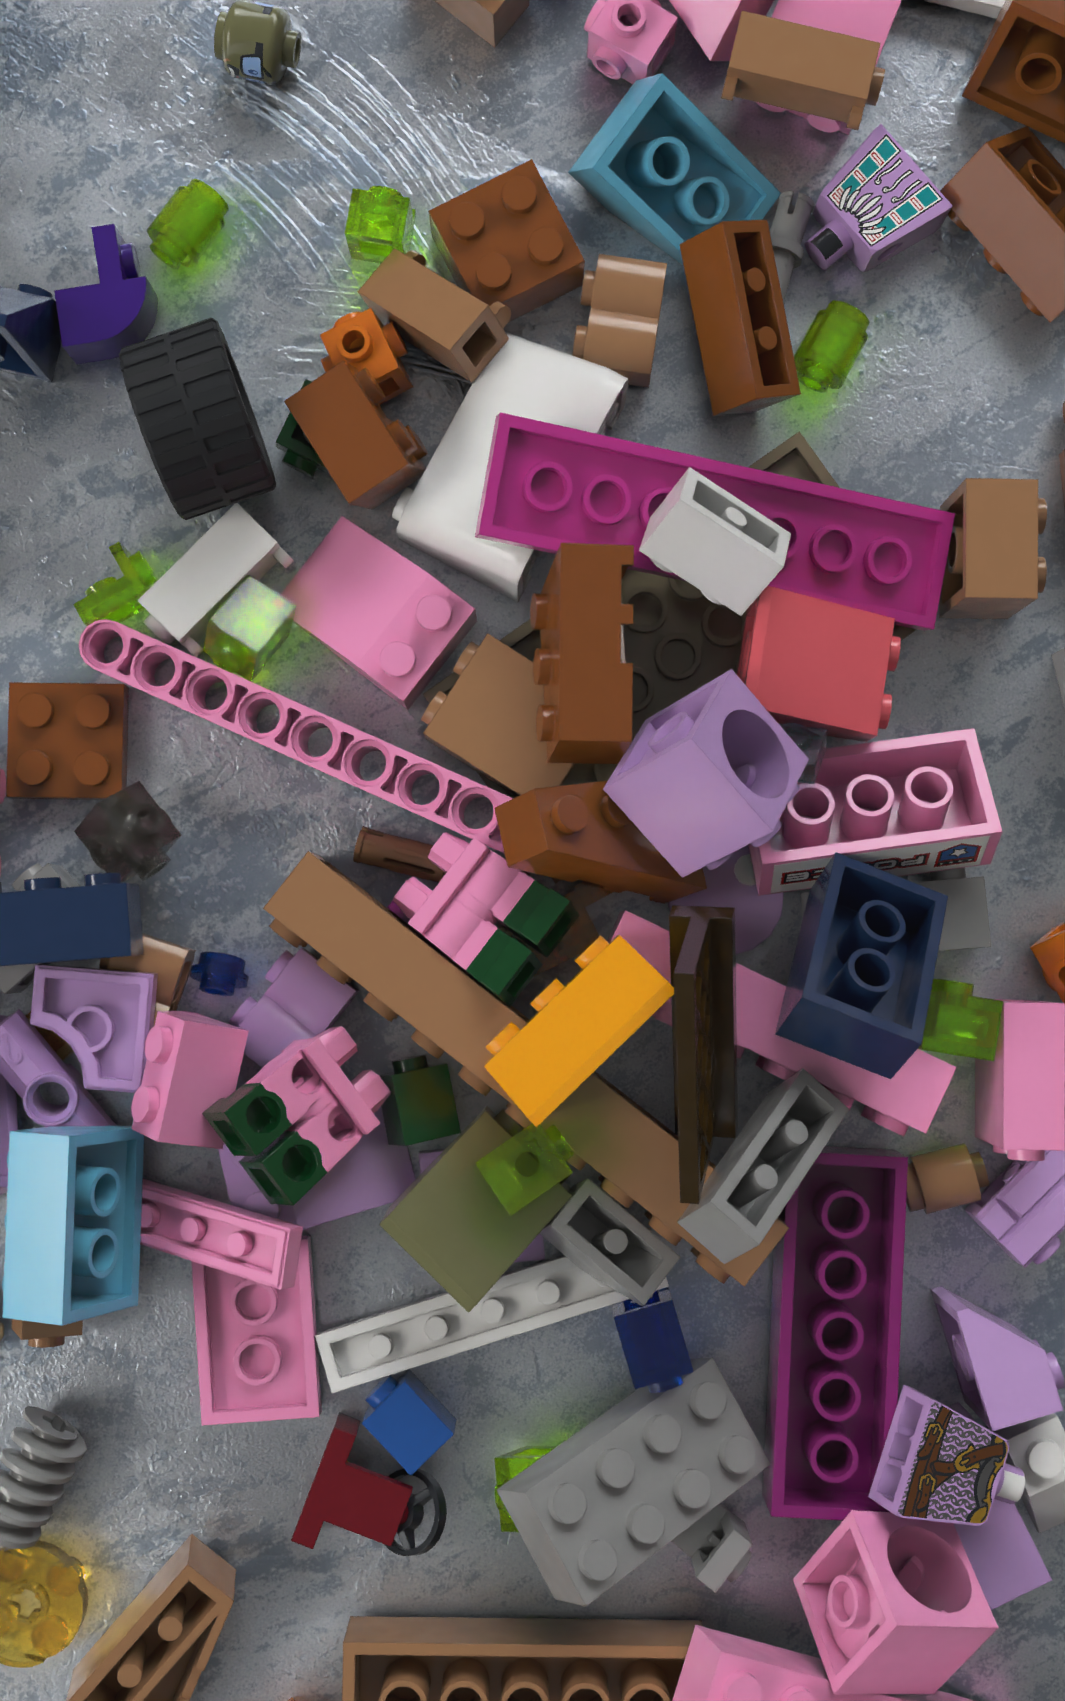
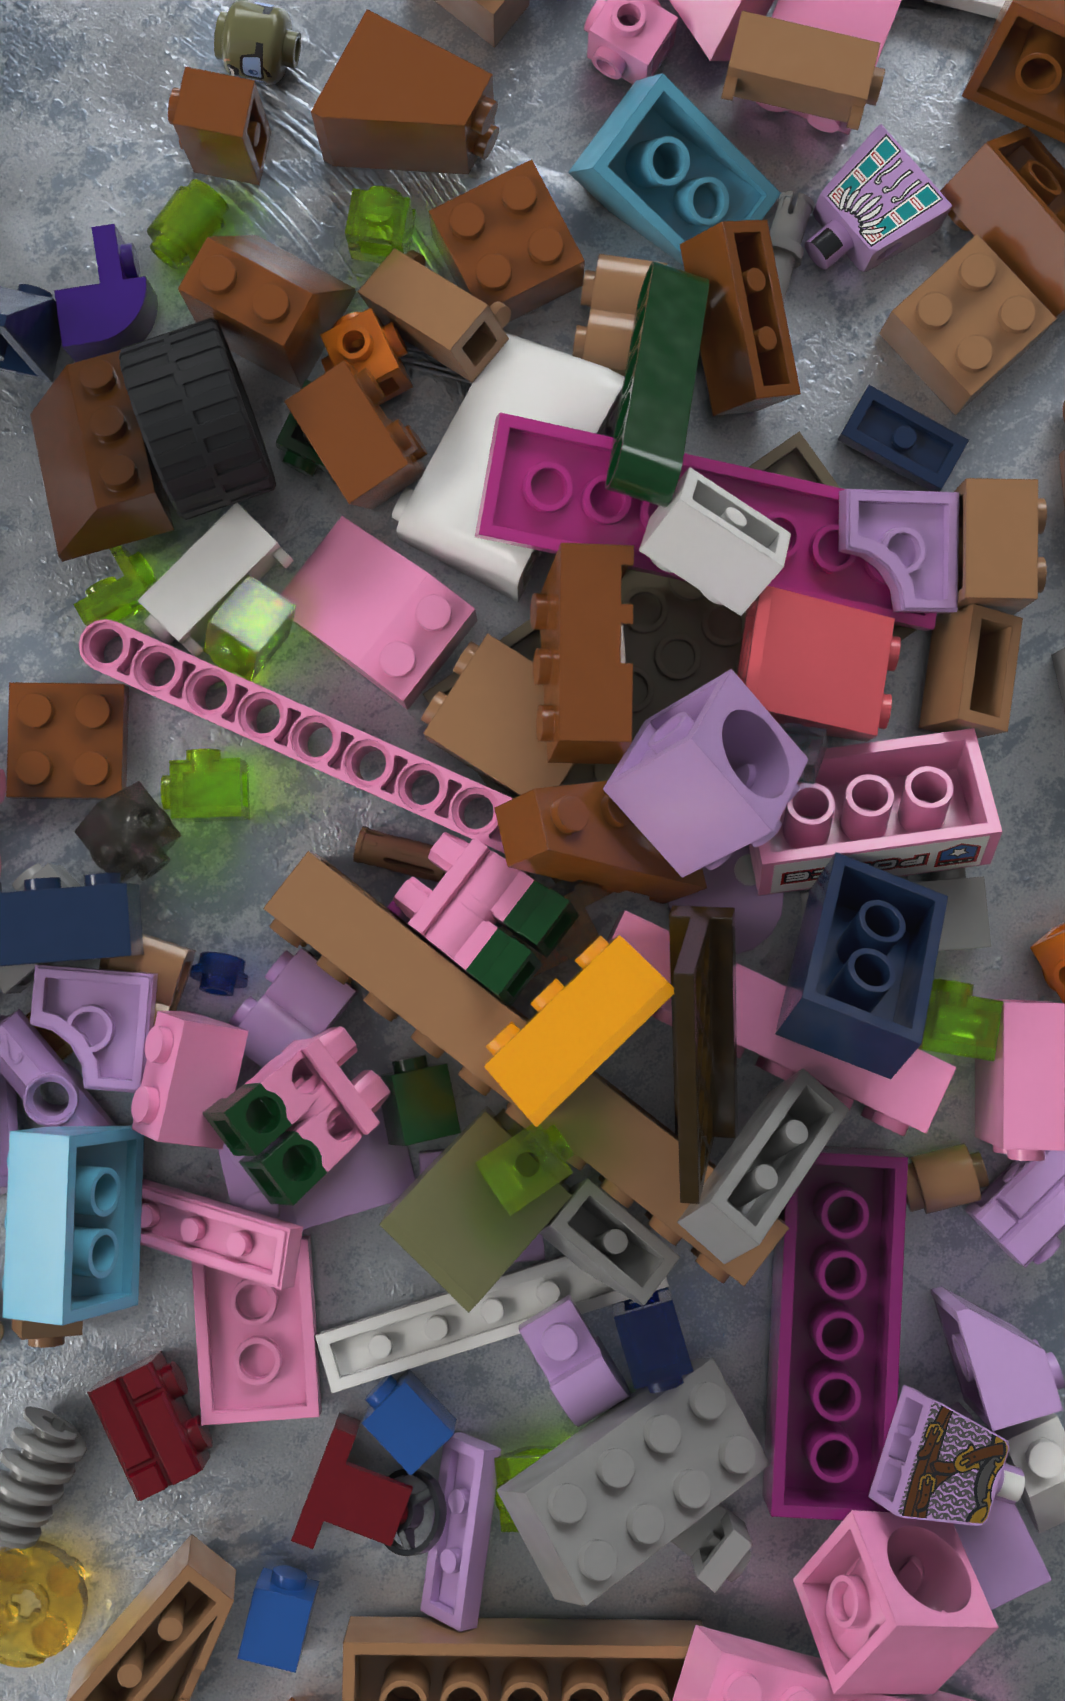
clear neon green brick [794,300,870,392] -> none
none -> reddish brown slope [30,350,174,562]
none -> dark red brick [87,1351,213,1501]
none -> clear neon green brick [161,749,250,823]
none -> dark orange brick [168,66,271,186]
none -> dark orange slope [178,235,356,389]
none -> blue brick [237,1565,320,1673]
none -> dark orange slope [311,9,499,175]
none -> lavender plate [420,1432,501,1632]
none -> lavender brick [519,1295,630,1427]
none -> dark green beam [605,261,709,507]
none -> dark blue plate [838,385,969,492]
none -> lavender tile [838,489,959,613]
none -> medium nougat brick [879,234,1057,416]
none -> medium nougat brick [919,604,1023,738]

